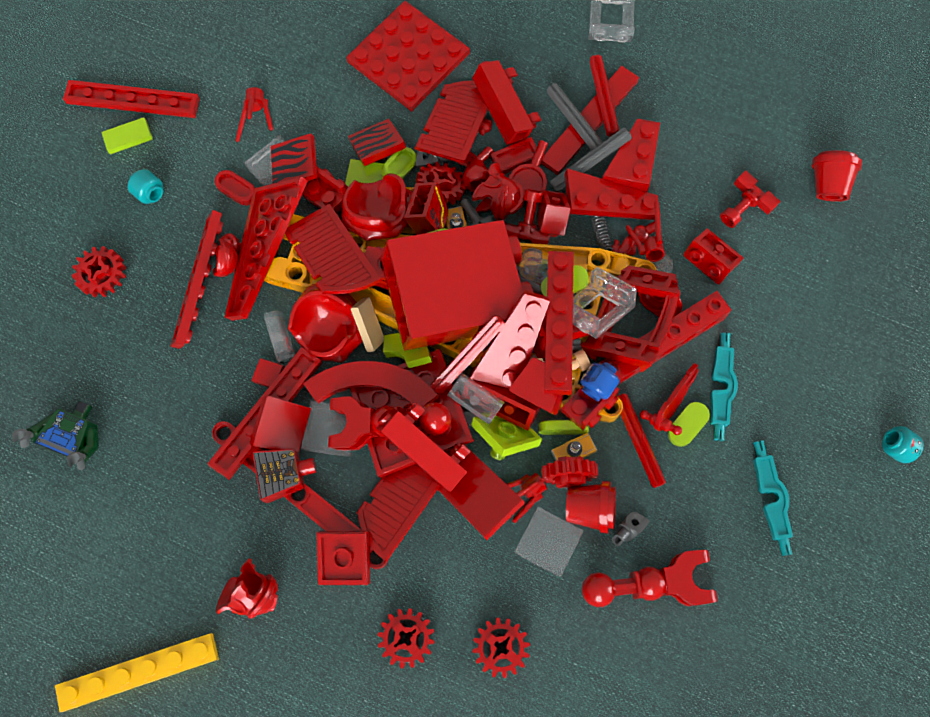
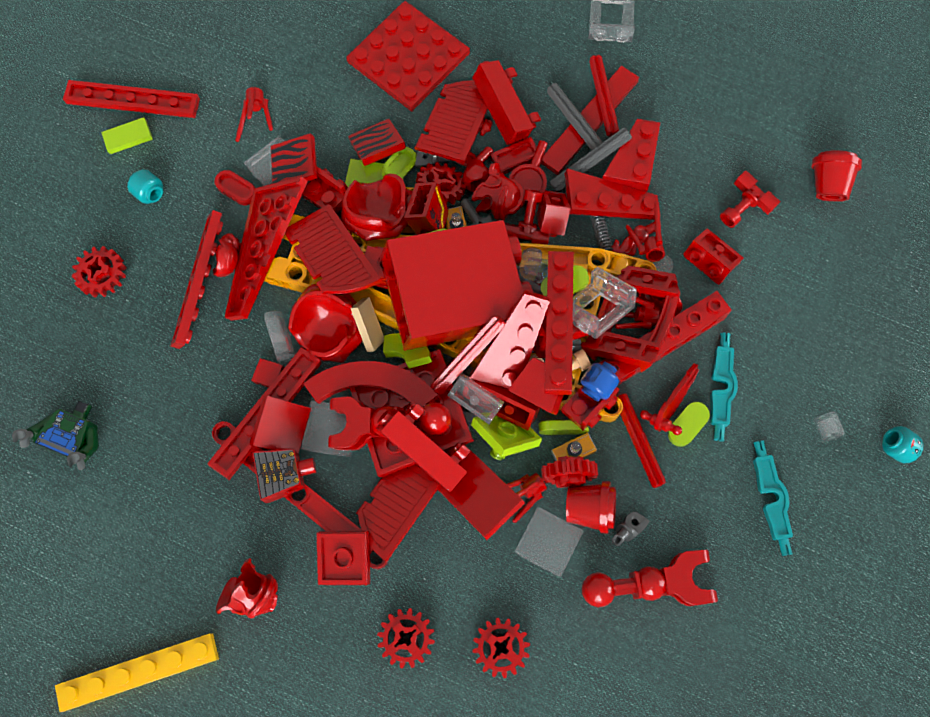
none -> red plant [597,288,659,329]
none -> clear brick [813,411,845,443]

